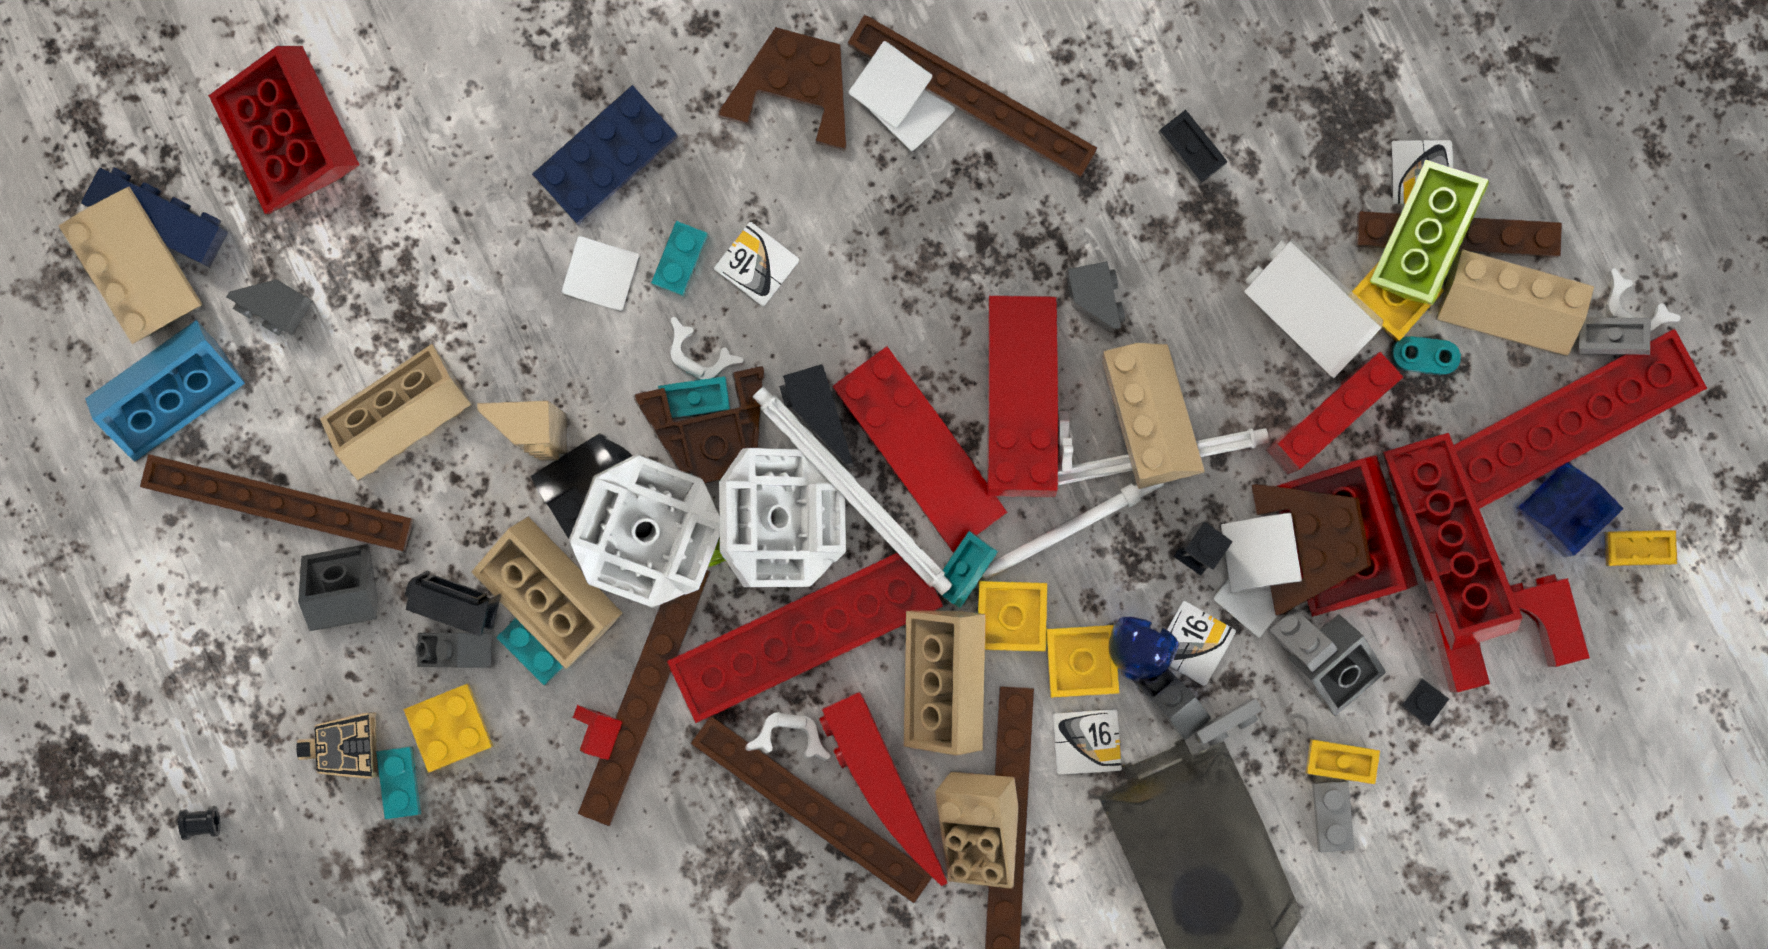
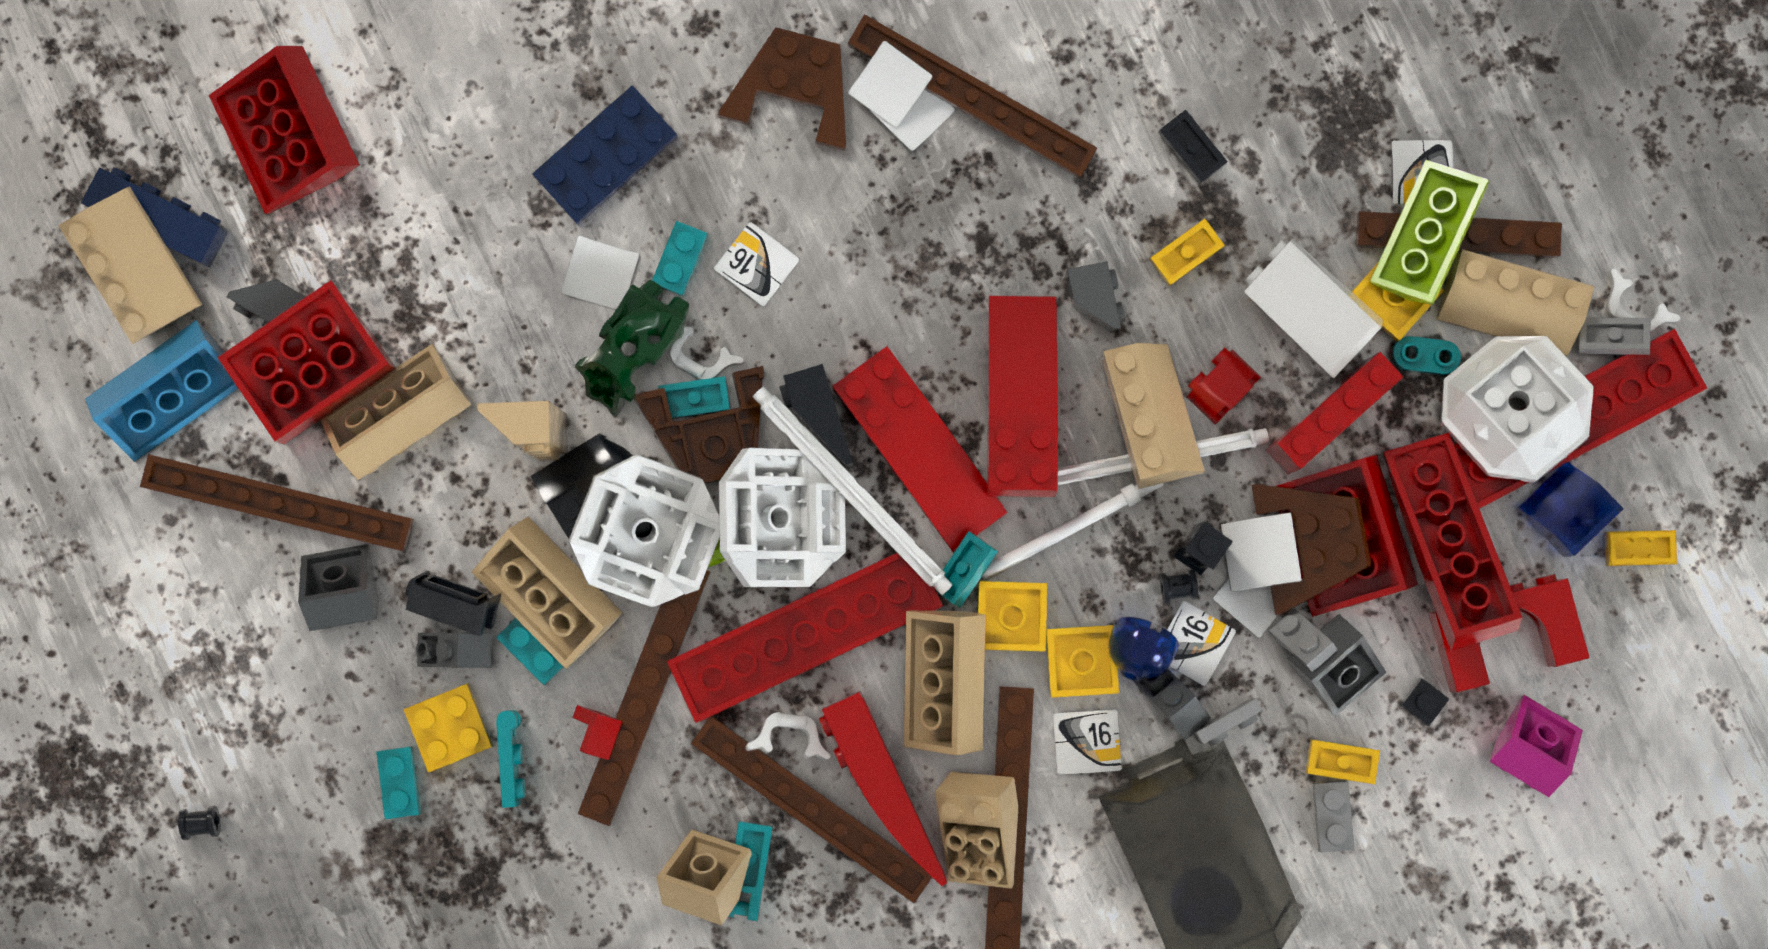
torso [296,712,379,779] -> none
white helmet [1058,411,1073,473] -> none
none -> red slope [217,280,396,445]
none -> teal plate [496,710,526,808]
none -> dark green hips [575,279,689,417]
none -> tan slope [656,829,751,926]
none -> teal plate [728,820,773,921]
none -> yellow plate [1149,219,1225,286]
none -> black bush [1160,569,1199,604]
none -> red cylinder [1186,347,1261,425]
none -> white piece [1441,336,1594,483]
none -> dark pink slope [1490,695,1583,797]

